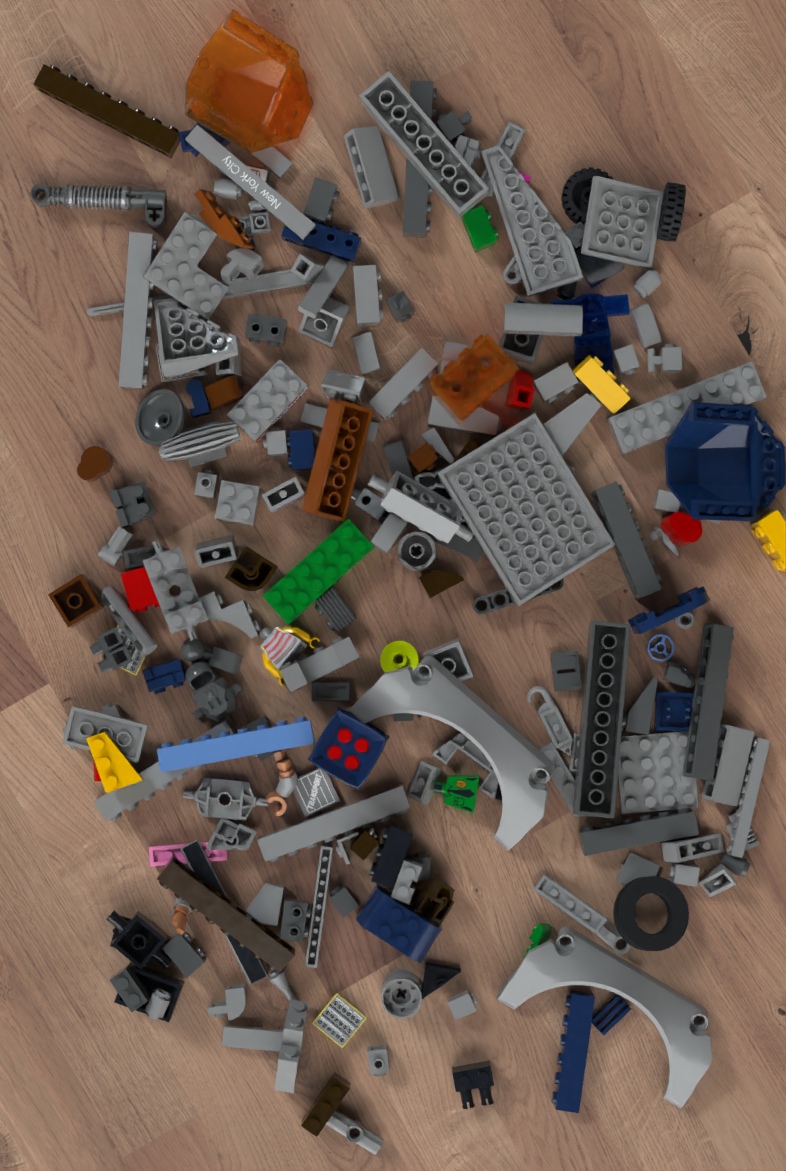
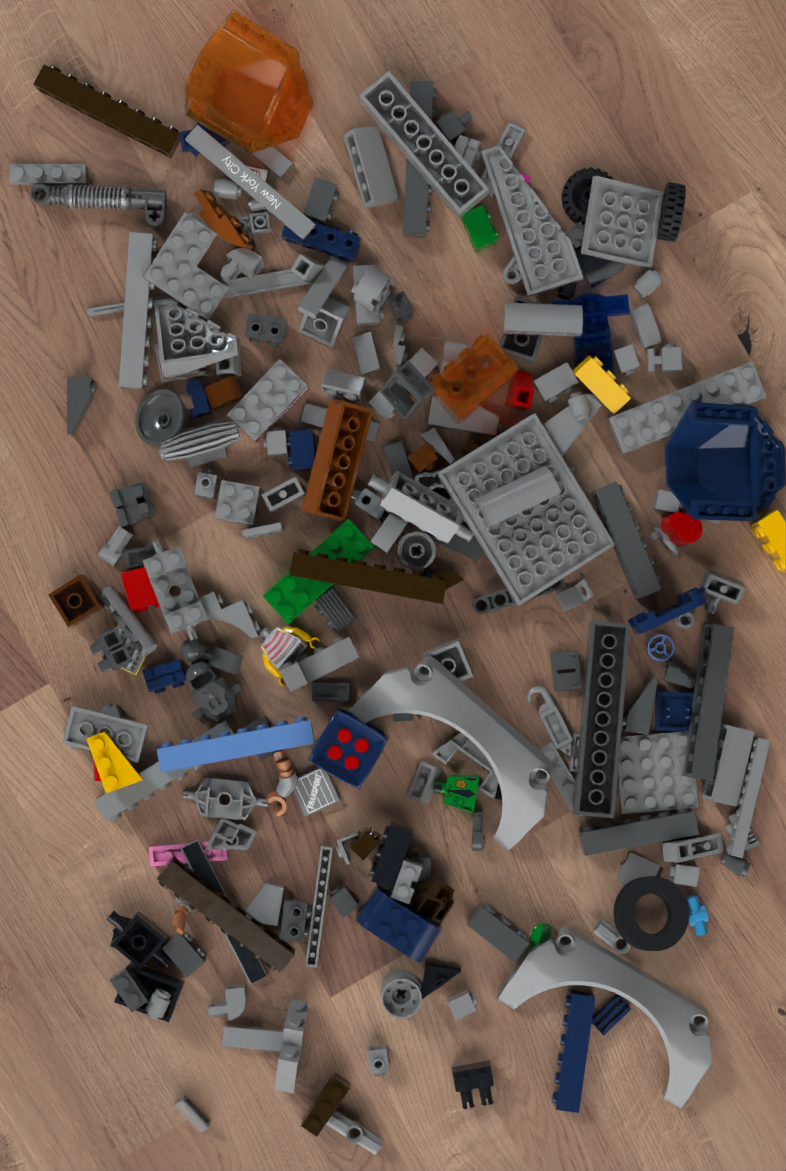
reddish brown piece [77,446,113,482] -> none
dark grey brick [194,534,239,568] -> none
dark brown brick [224,546,278,591] -> none
light grey brick [257,784,410,863] -> none
light grey cone [268,969,296,1002] -> none
light grey tile [312,992,367,1048] -> none
neon yellow dish [380,641,419,672] -> none
light grey tile [533,874,608,935] -> none
light grey slope [698,864,738,897] -> none
none -> light grey plate [9,164,87,185]
none -> dark grey slope [67,377,96,436]
none -> light grey slope [175,1095,211,1132]
none -> light grey tile [242,522,284,539]
none -> dark brown brick [289,549,447,604]
none -> light grey brick [351,266,394,313]
none -> dark grey window [379,360,435,420]
none -> light grey slope [393,324,408,368]
none -> dark grey brick [467,902,529,962]
none -> dark grey piece [471,811,485,851]
none -> light grey brick [475,466,562,527]
none -> light grey bracket [556,579,594,612]
none -> light grey brick [568,392,592,422]
none -> dark azure axle [686,895,709,936]
none -> dark grey brick [700,568,746,614]

